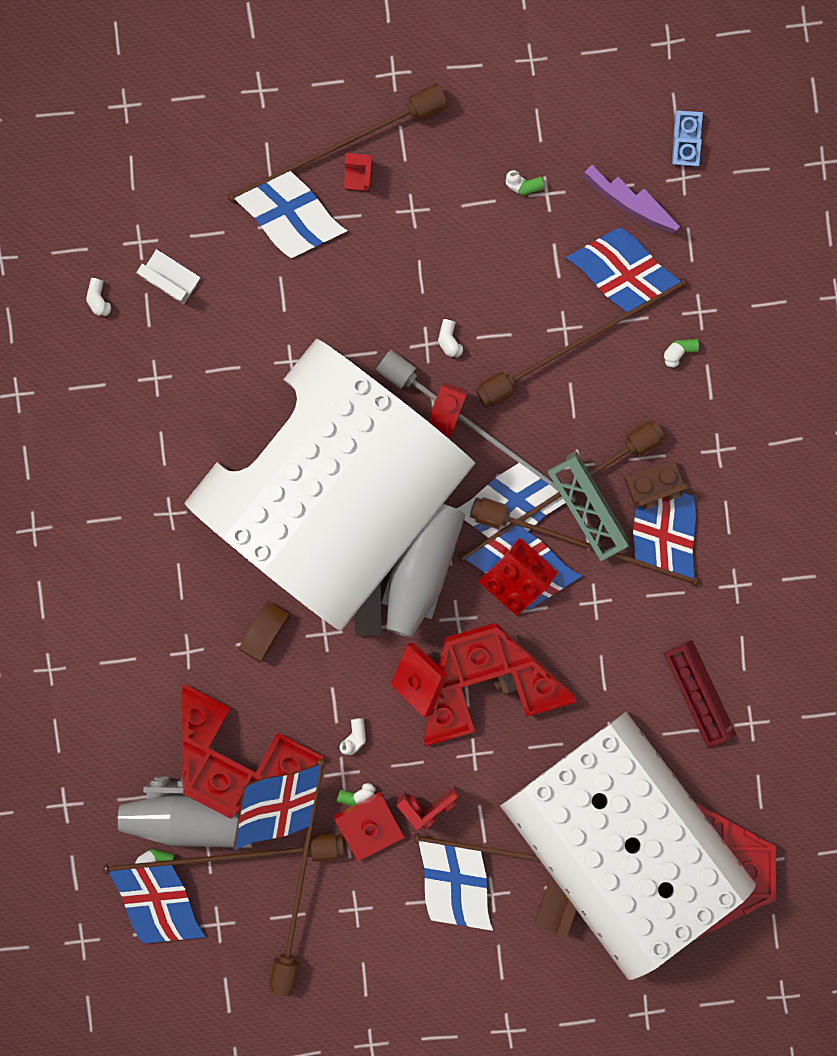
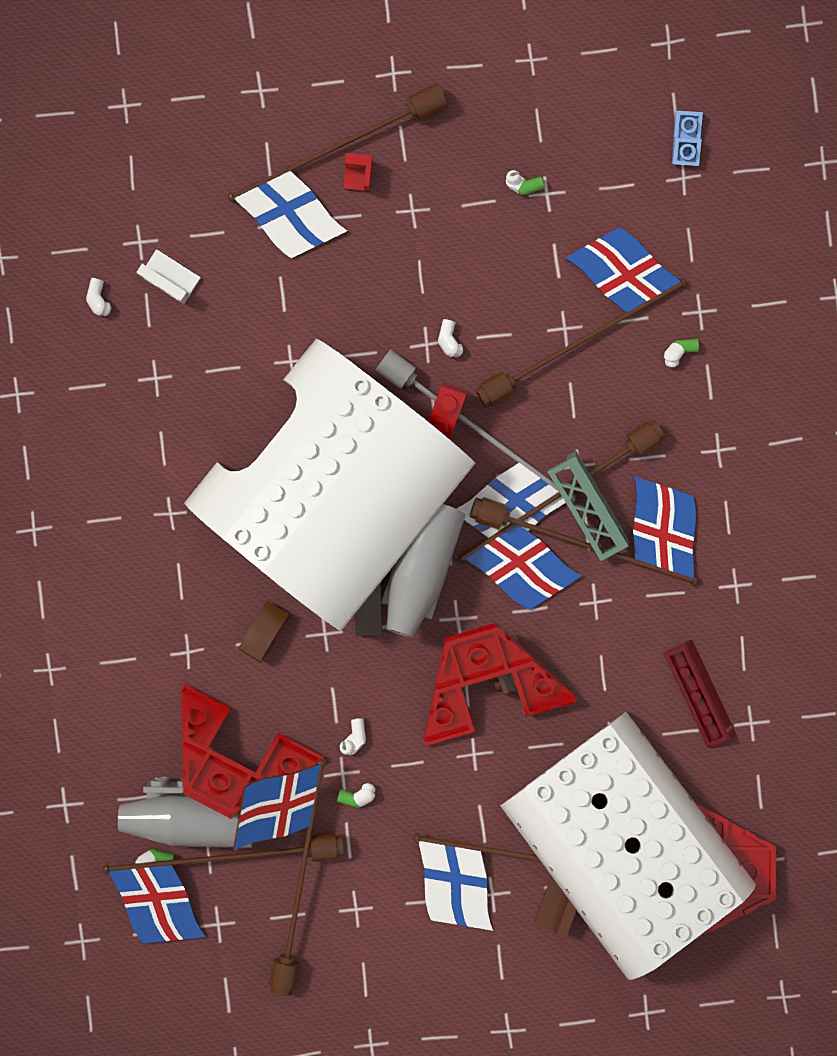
red plate [334,792,405,861] -> none
red plate [391,642,448,718] -> none
red bracket [397,787,458,830] -> none
red bracket [479,537,558,616] -> none
medium lavender slope [582,165,680,235] -> none
reddish brown bracket [624,460,688,510] -> none

